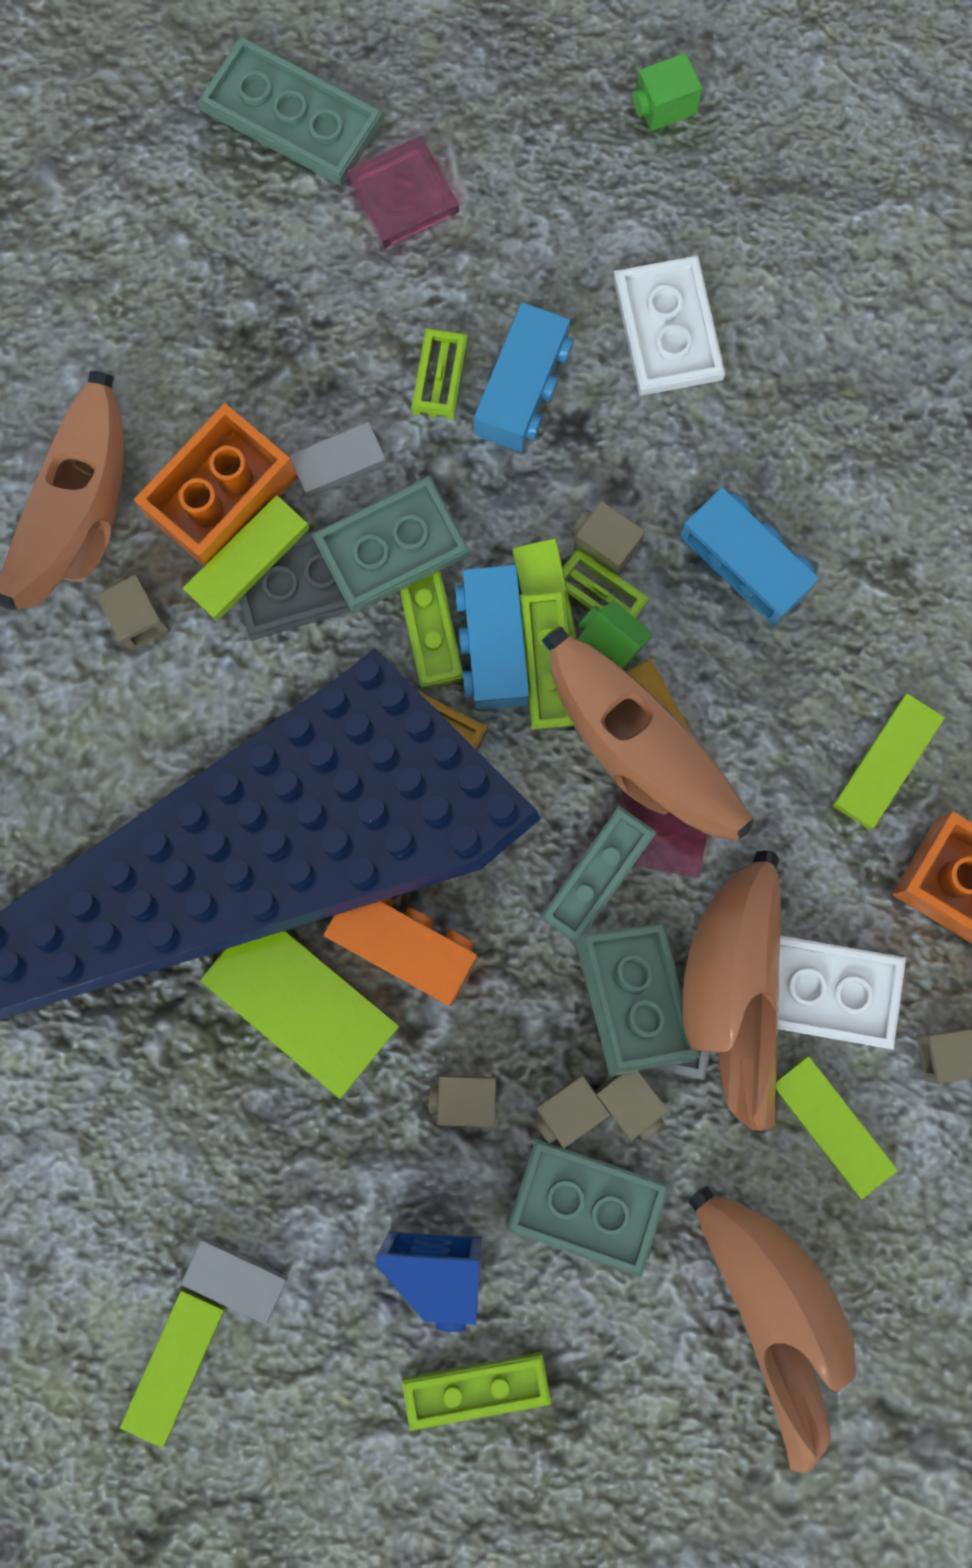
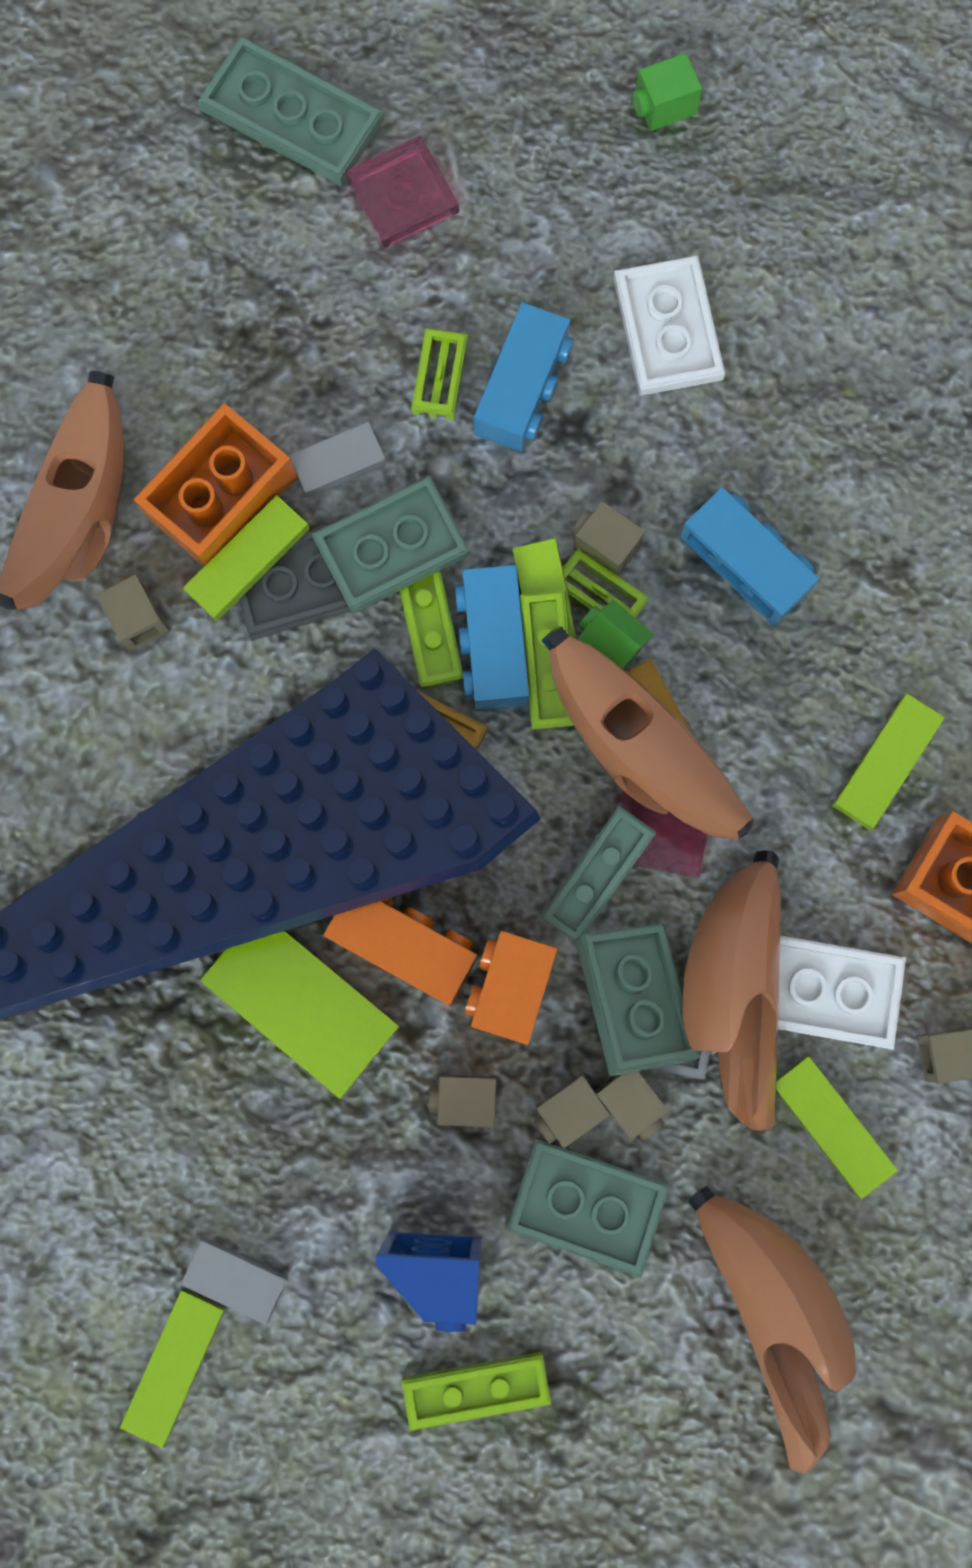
none -> orange brick [465,931,557,1045]

